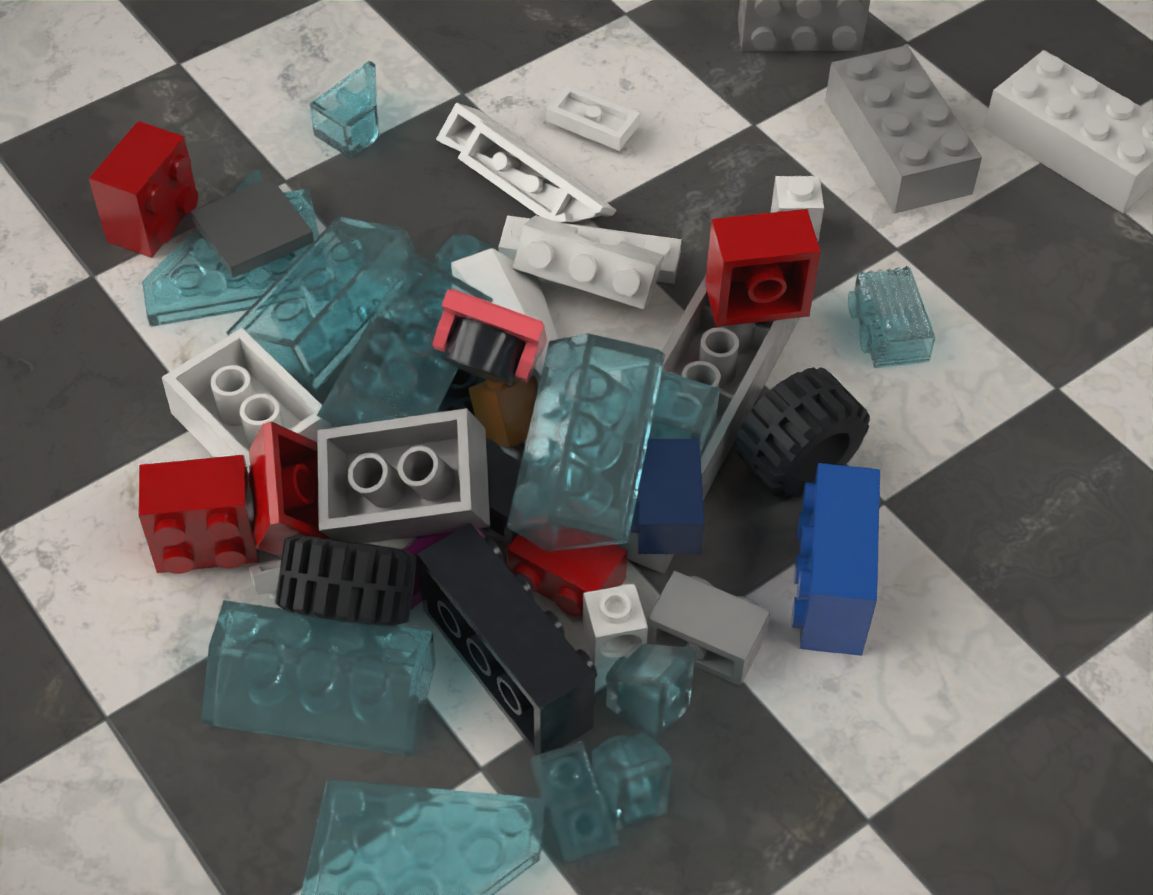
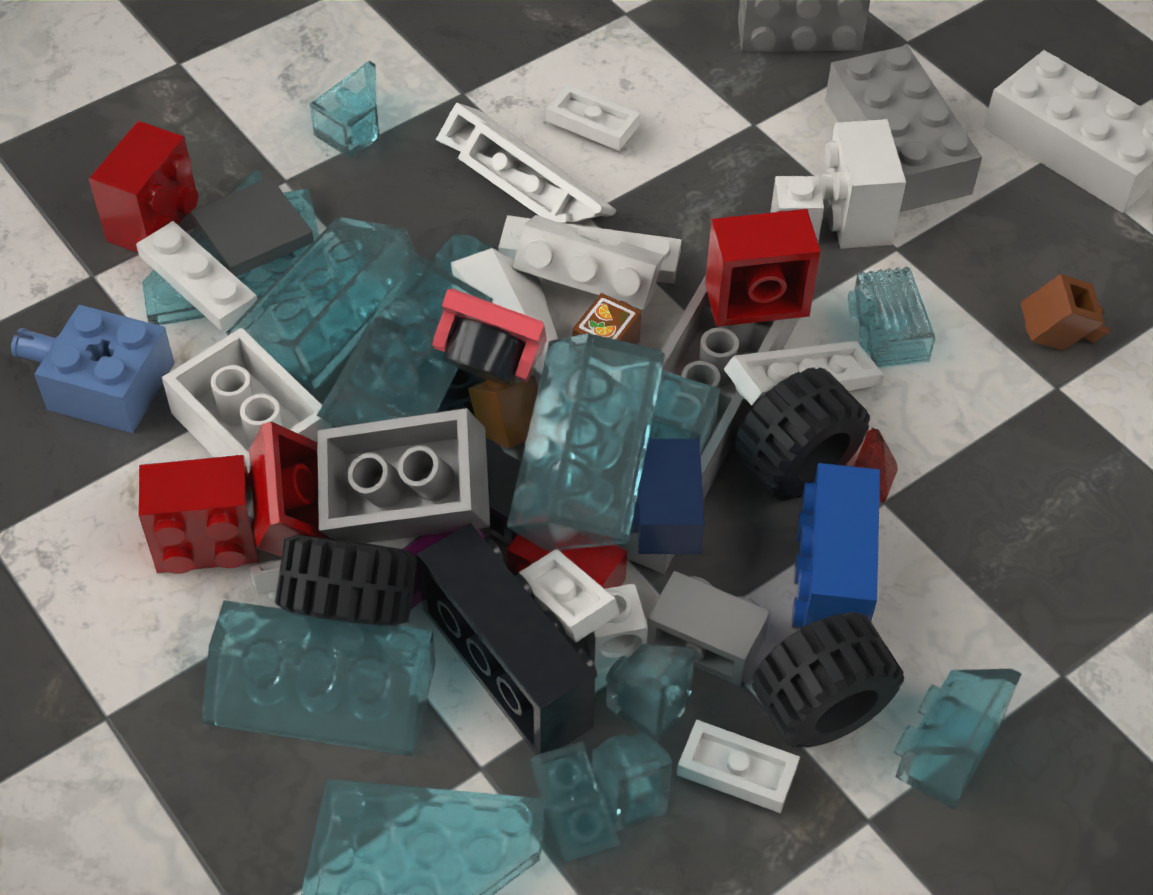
none -> medium blue brick [11,305,175,434]
none -> white plate [136,221,259,332]
none -> white plate [519,549,620,642]
none -> dark orange brick [572,293,642,367]
none -> white plate [677,719,800,813]
none -> white plate [724,341,884,406]
none -> black tyre [752,612,904,748]
none -> white brick [820,119,906,249]
none -> clear red slope [854,427,898,503]
none -> clear light blue slope [894,668,1022,809]
none -> dark orange brick [1021,274,1111,351]

